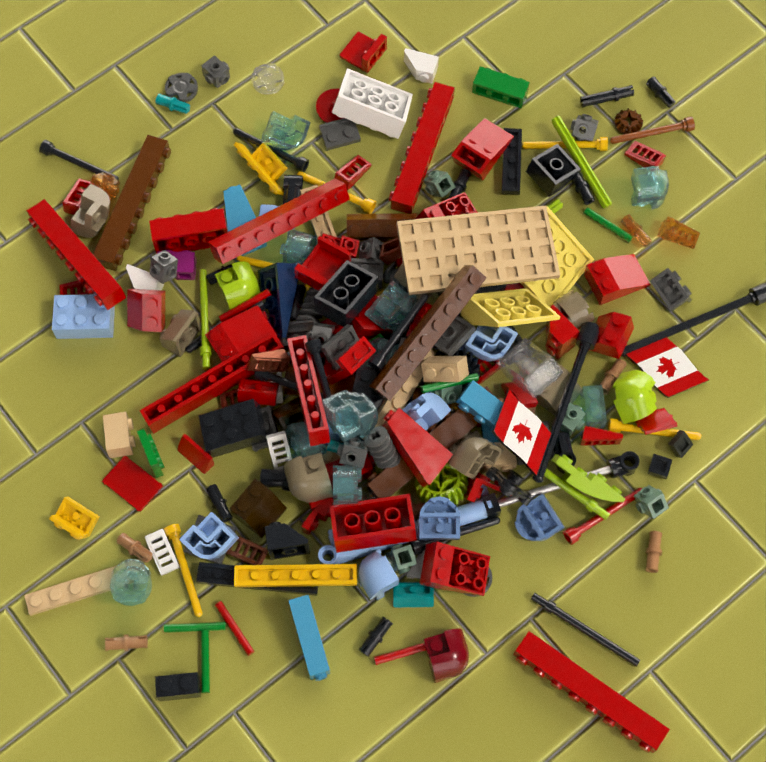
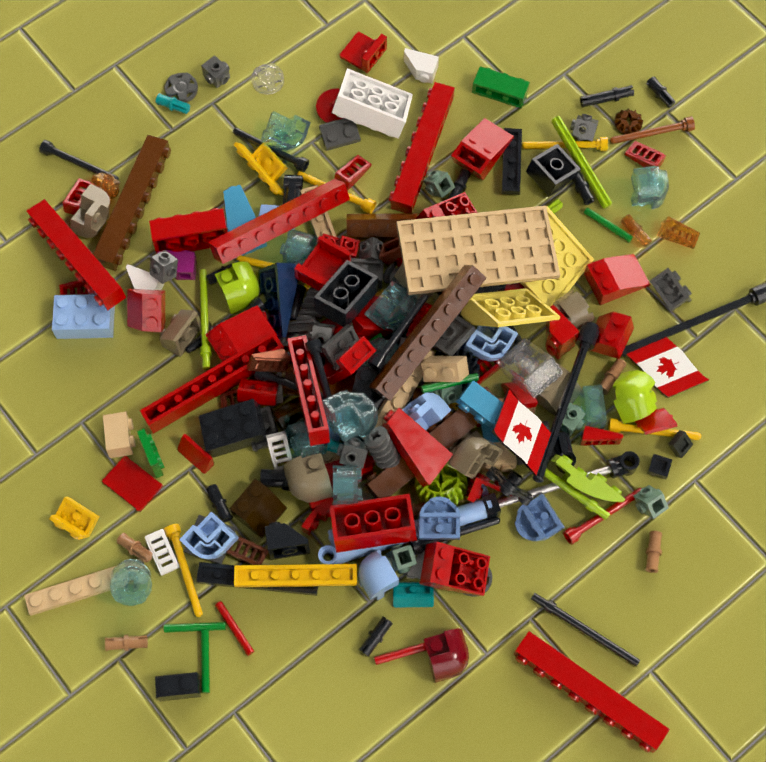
red bar [219,289,271,322] -> none
dark azure slope [288,595,331,681] -> none

